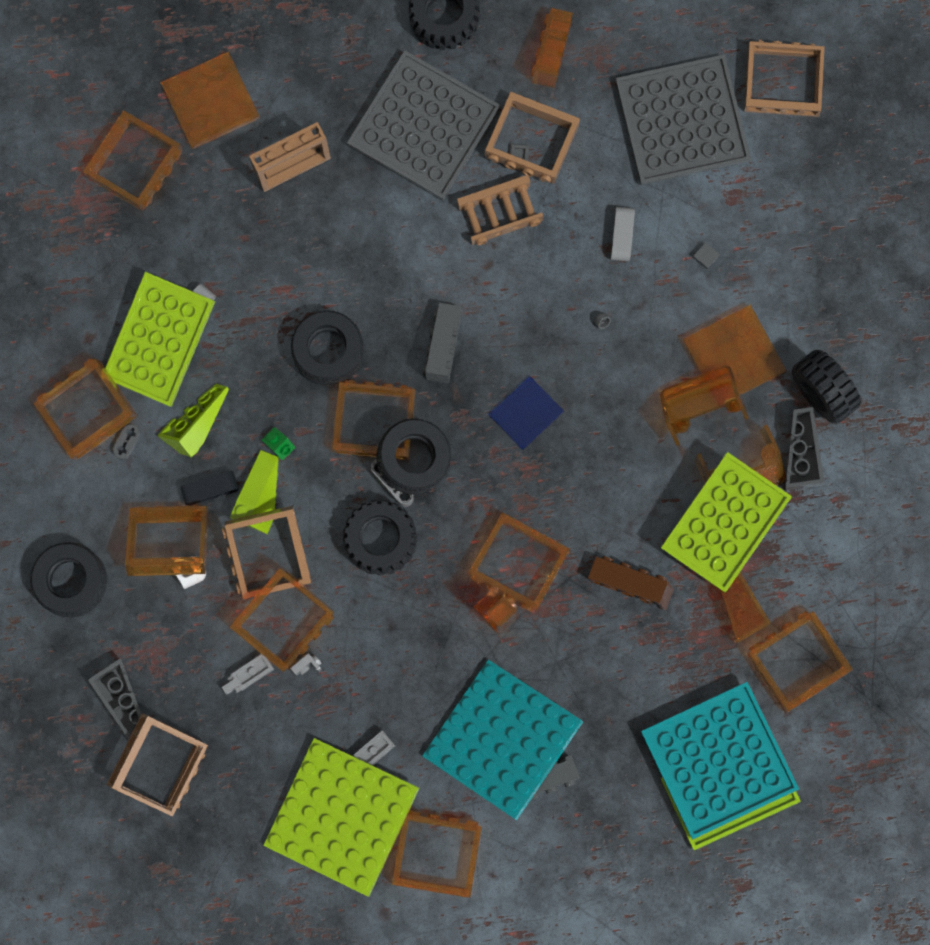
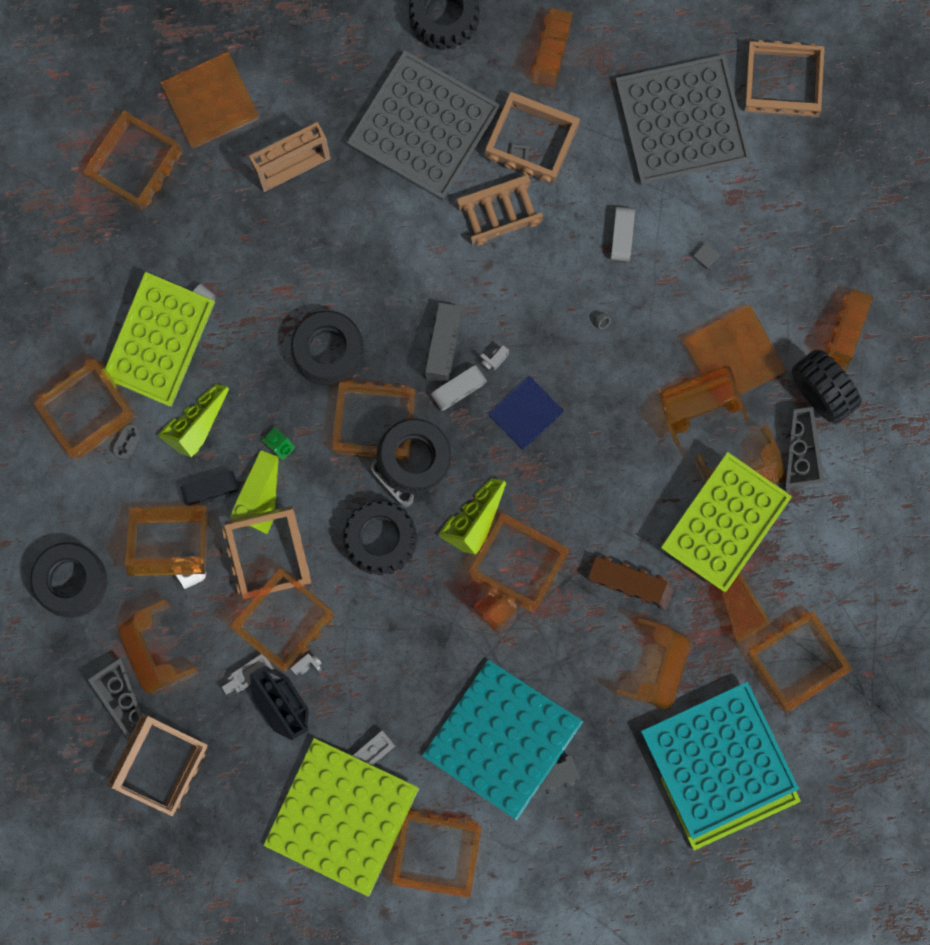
none -> clear orange windscreen [118,599,200,694]
none -> black wedge [249,665,309,740]
none -> light grey beam [431,365,487,411]
none -> lime wedge [438,478,506,555]
none -> light grey bracket [480,346,509,371]
none -> clear orange windscreen [615,618,691,710]
none -> clear orange wedge [825,288,874,372]

